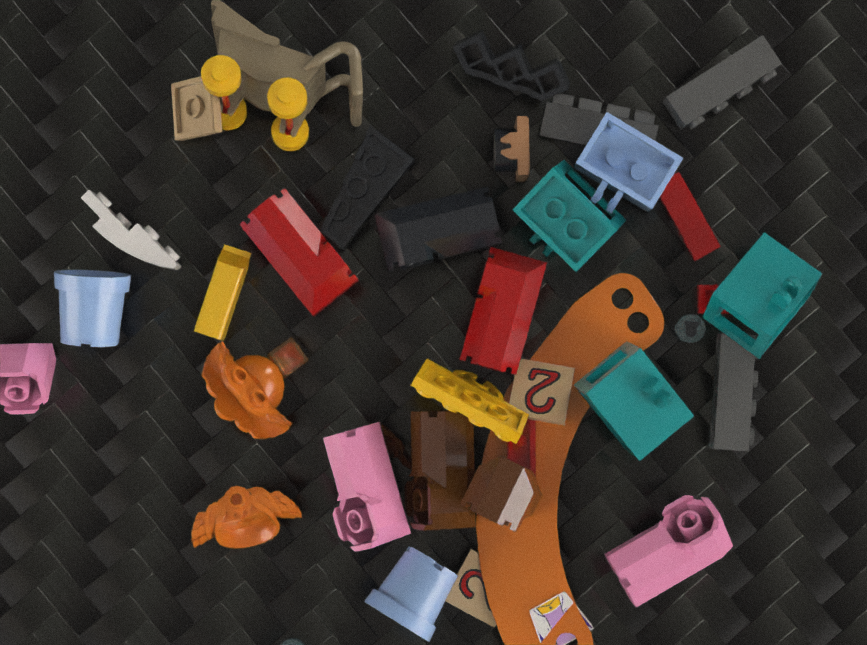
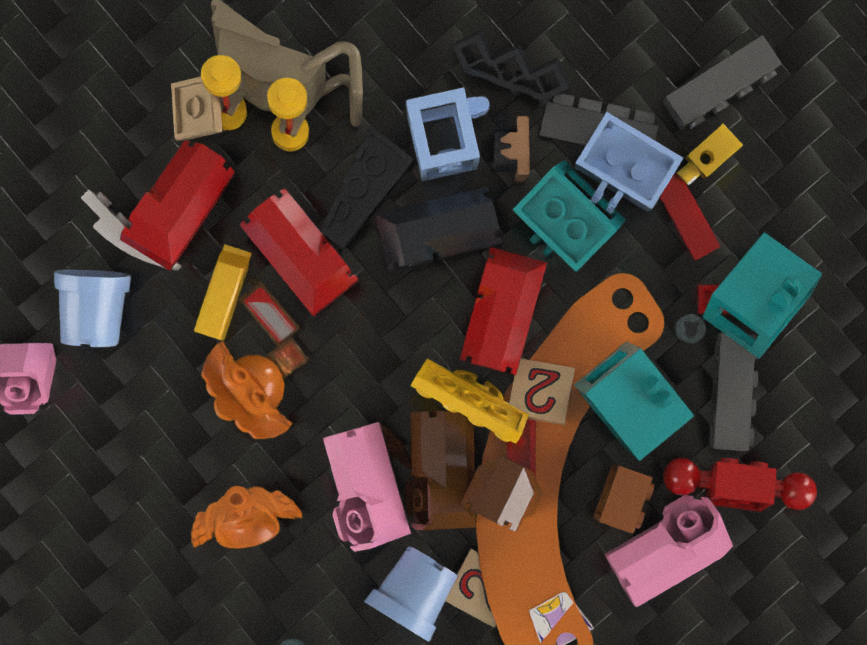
none -> red brick [120,141,235,271]
none -> slope [239,281,300,347]
none -> light blue piece [406,87,490,182]
none -> dark orange brick [594,463,654,534]
none -> red brick [663,458,817,512]
none -> yellow torso [677,123,743,186]

